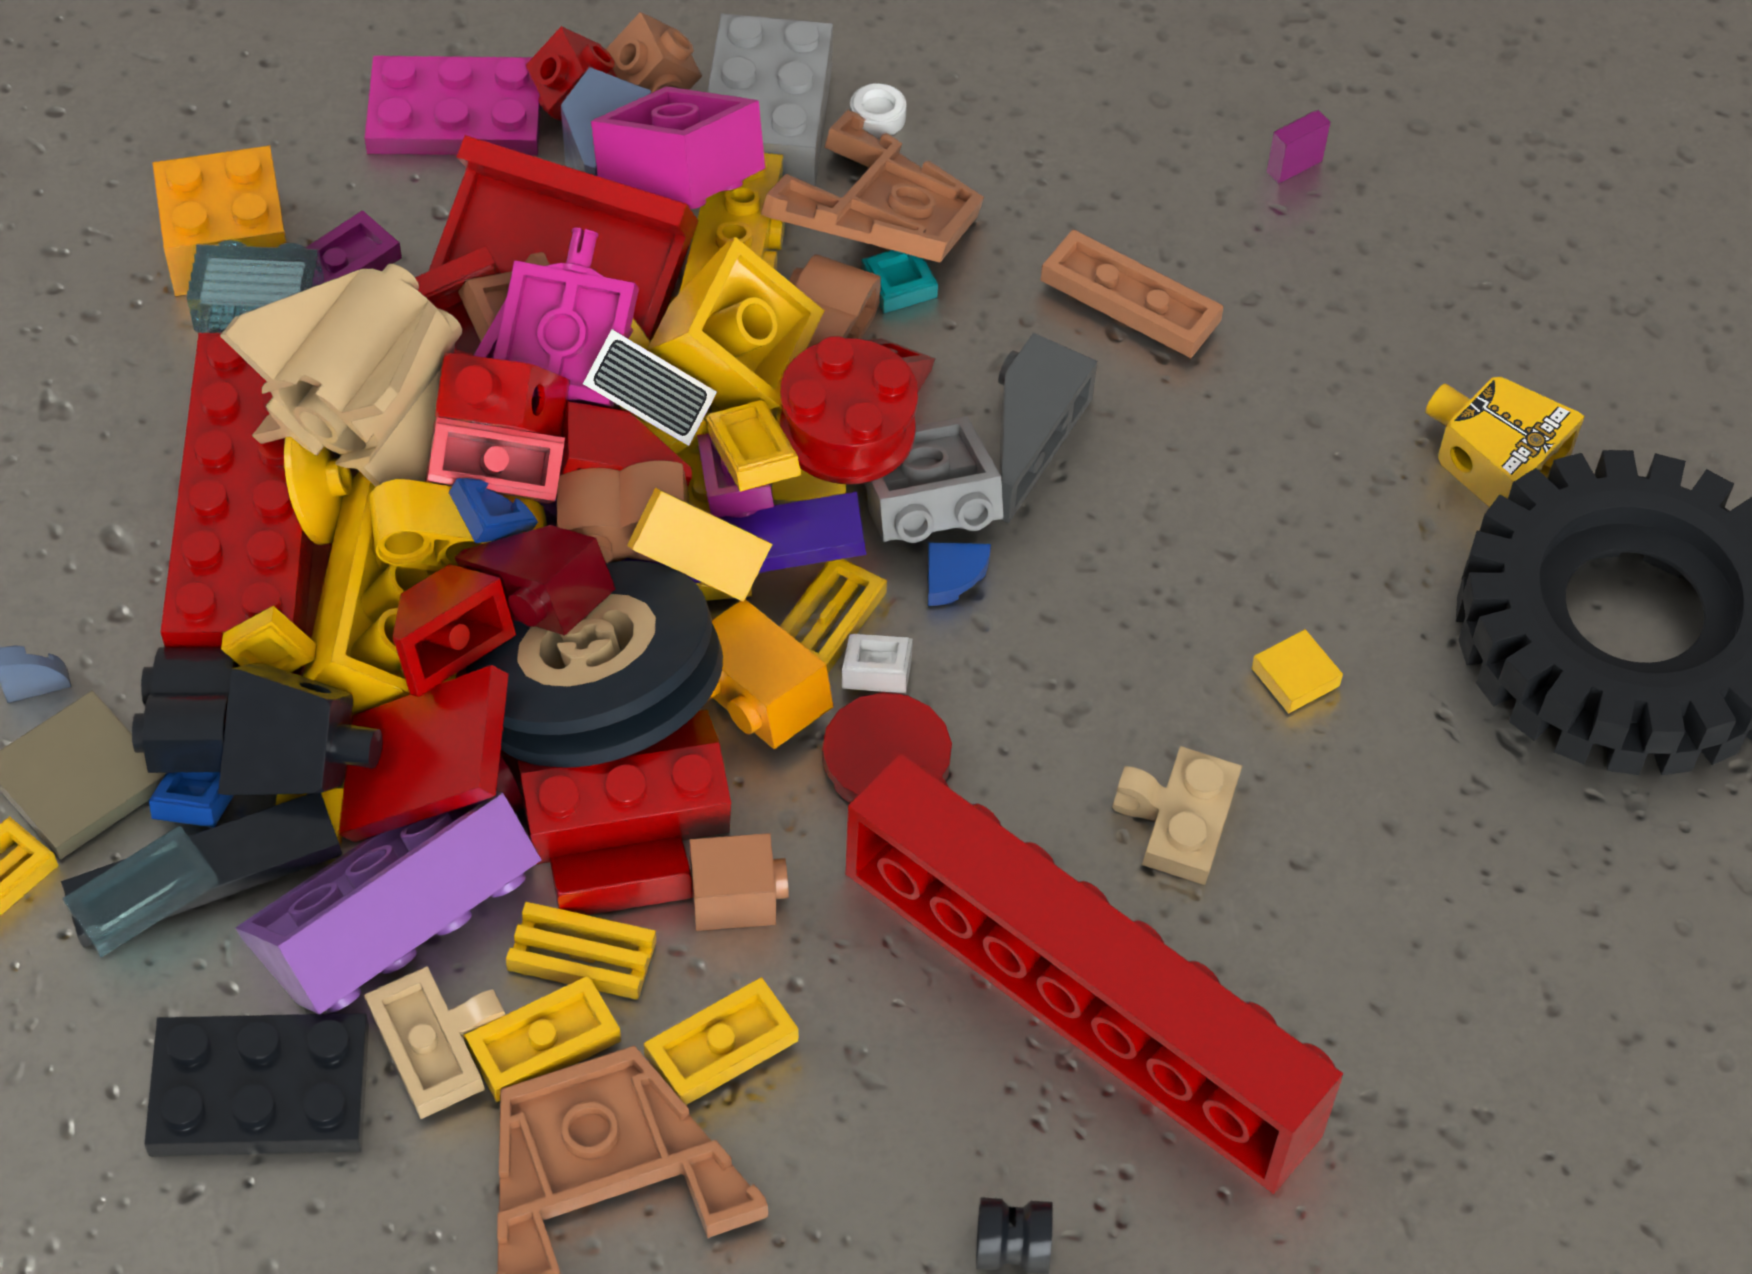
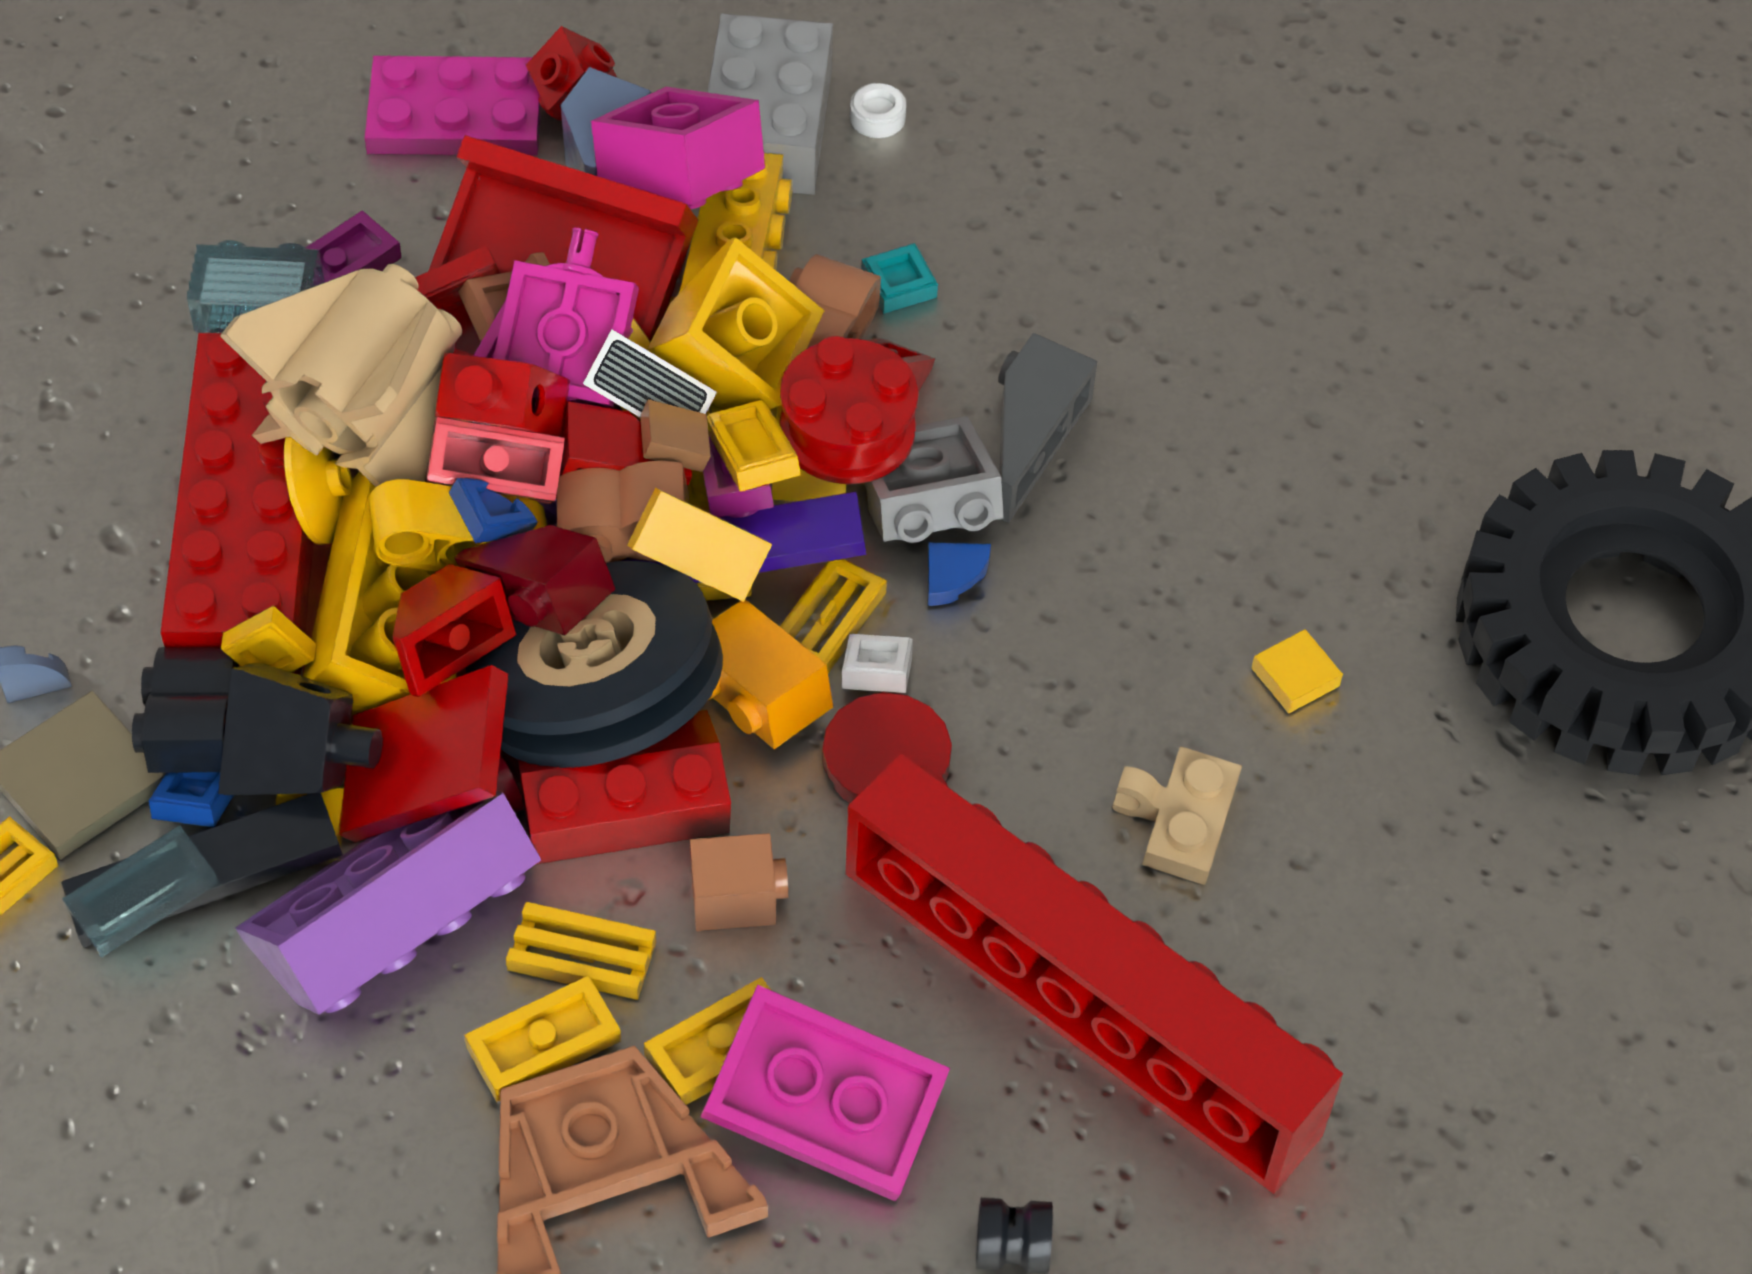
black plate [144,1013,369,1156] -> none
light orange brick [152,145,290,296] -> none
tan plate [364,966,505,1119] -> none
red slope [550,837,693,915] -> none
nougat brick [606,12,702,93] -> none
nougat wing [761,110,984,262] -> none
nougat plate [1040,229,1224,358] -> none
magenta tile [1266,110,1331,184] -> none
yellow torso [1425,377,1585,508] -> none
none -> medium nougat tile [640,399,711,472]
none -> dark pink plate [701,984,950,1201]

